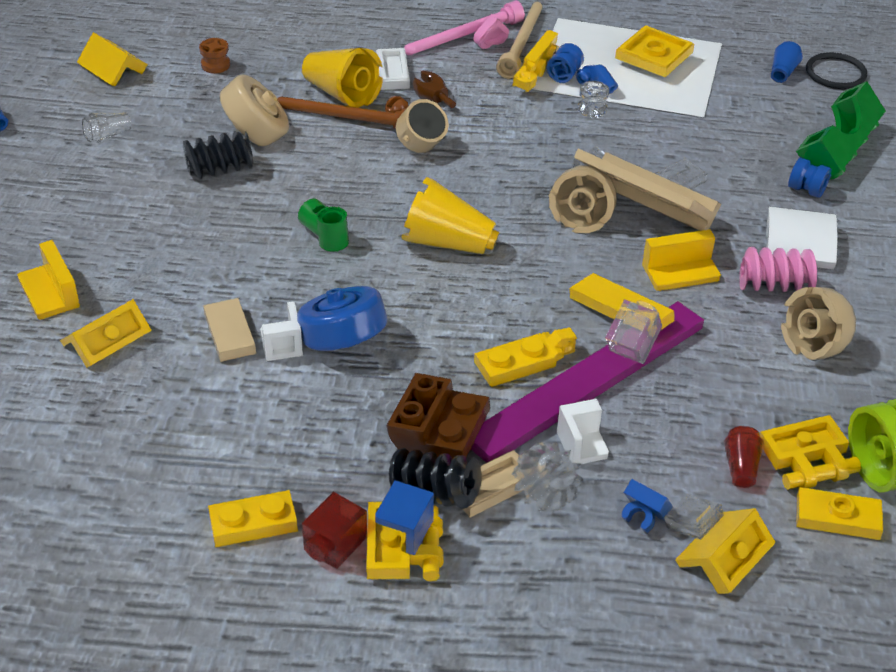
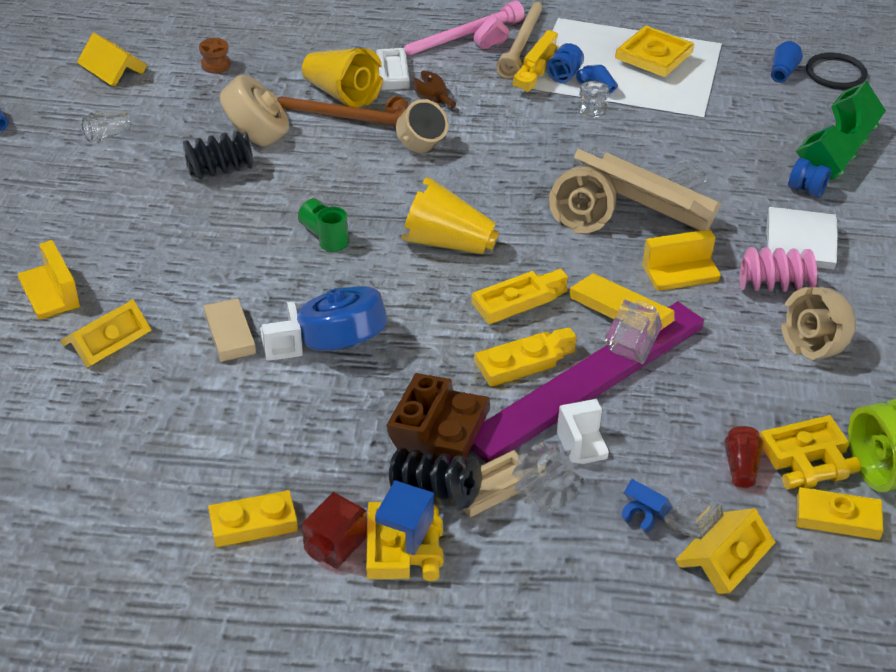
none -> yellow hinge [471,268,568,325]

